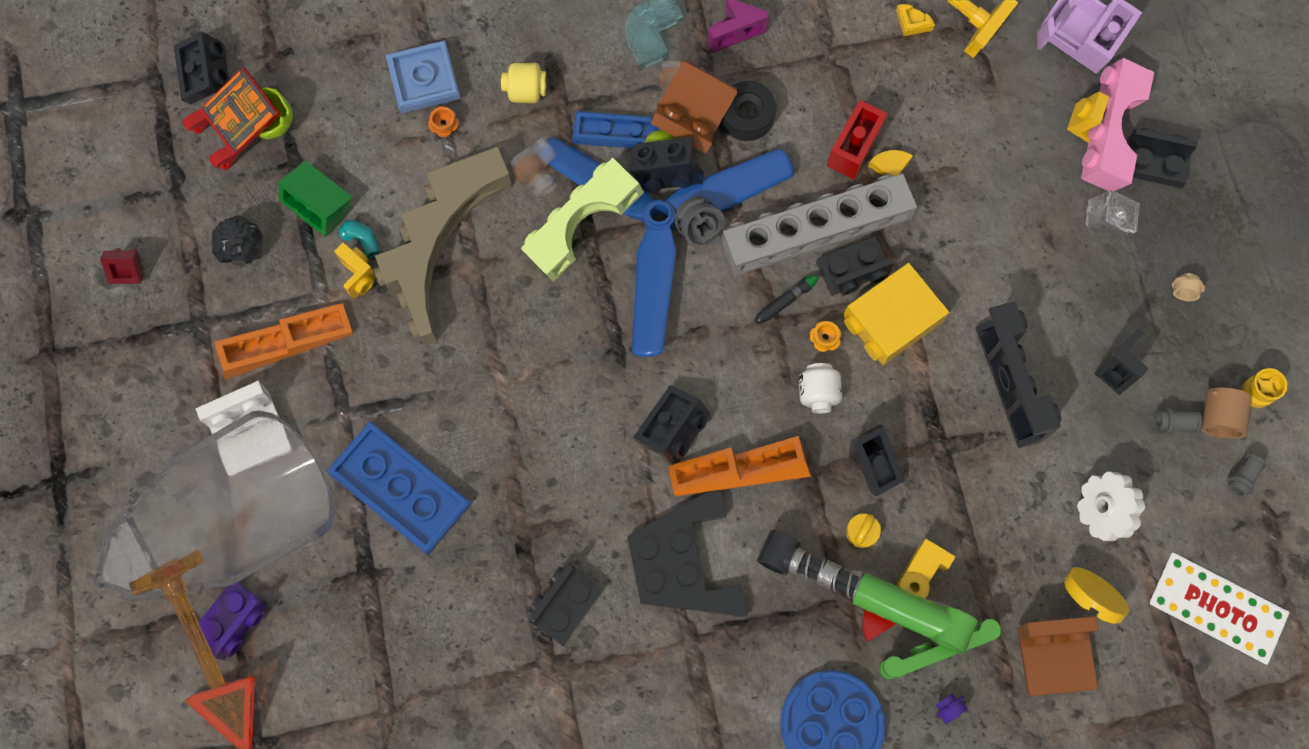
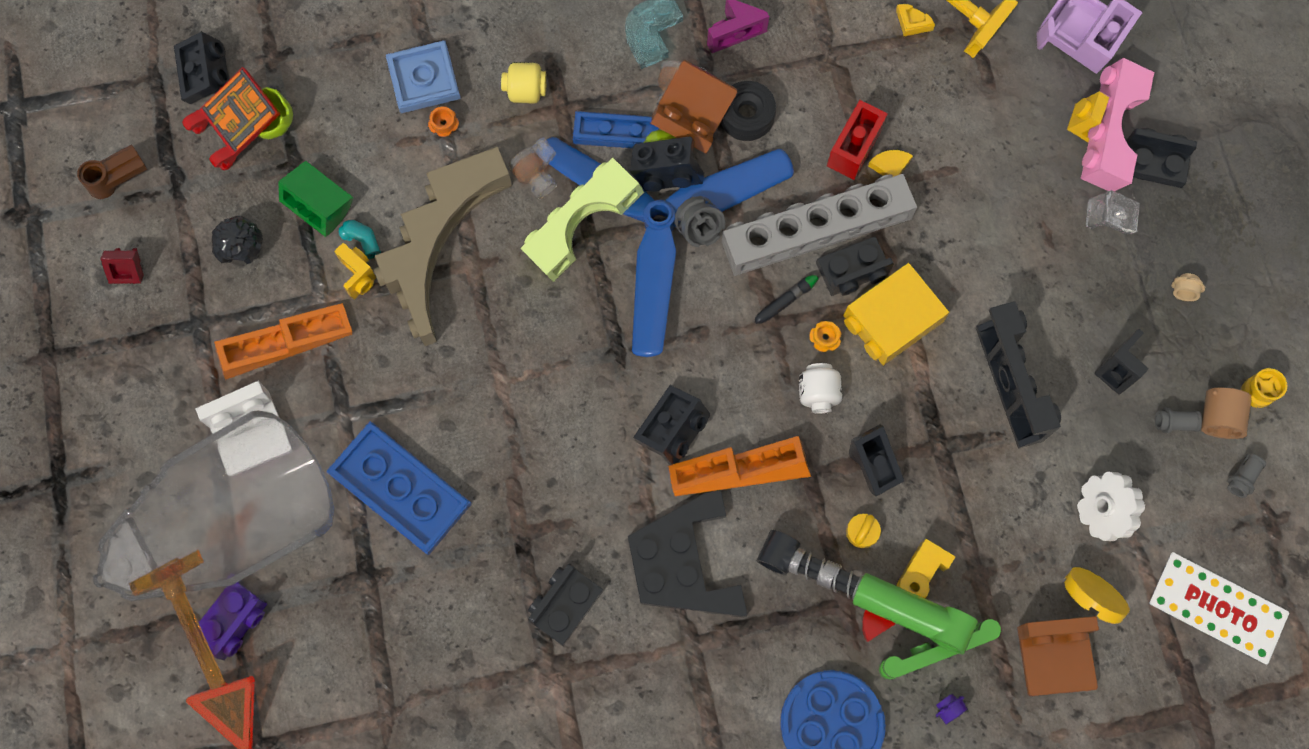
none -> reddish brown piece [77,144,148,199]

